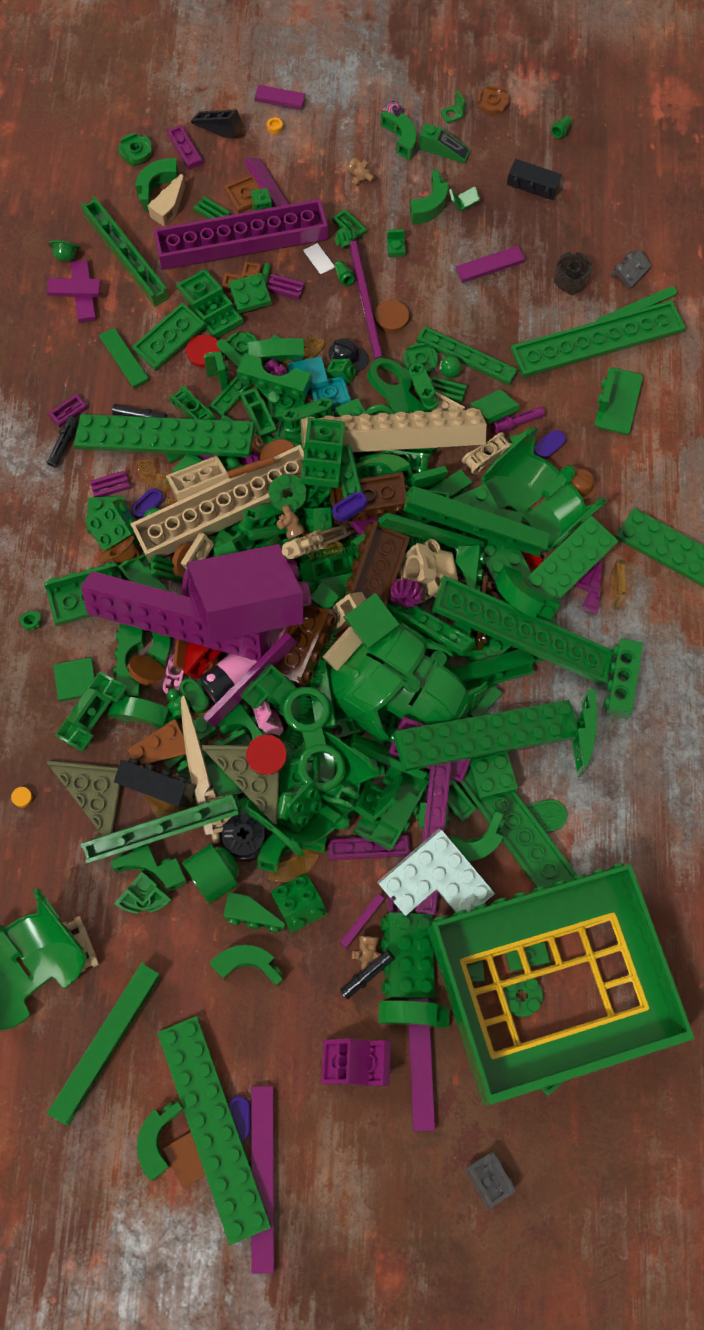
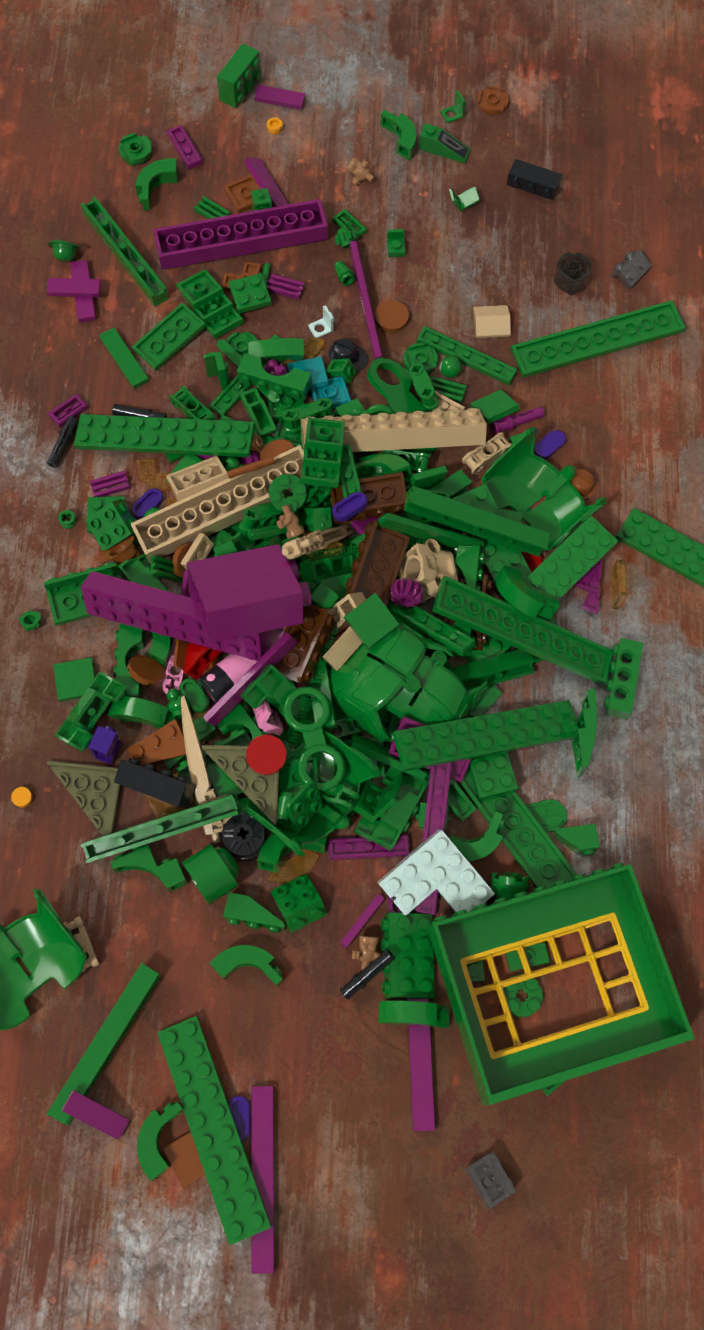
green brick [114,870,172,913] -> none
tan slope [148,174,185,227] -> none
red tile [186,335,220,368] -> none
black slope [191,109,244,138] -> none
white sticker [303,243,334,274] -> none
magenta bracket [321,1039,391,1086] -> none
tile [381,100,404,117] -> none
green arch [410,169,448,225] -> none
magenta tile [456,246,525,283] -> none
green cone [551,116,572,138] -> none
green bracket [594,367,643,435] -> none
green piece [596,287,677,321] -> none
none -> green bush [58,510,76,529]
none -> magenta tile [61,1090,129,1140]
none -> dark purple brick [88,726,122,765]
none -> green brick [217,43,262,108]
none -> light aqua bracket [308,305,335,339]
none -> tan slope [473,305,511,338]
none -> green cone [489,872,530,901]
none -> green slope [553,824,600,856]

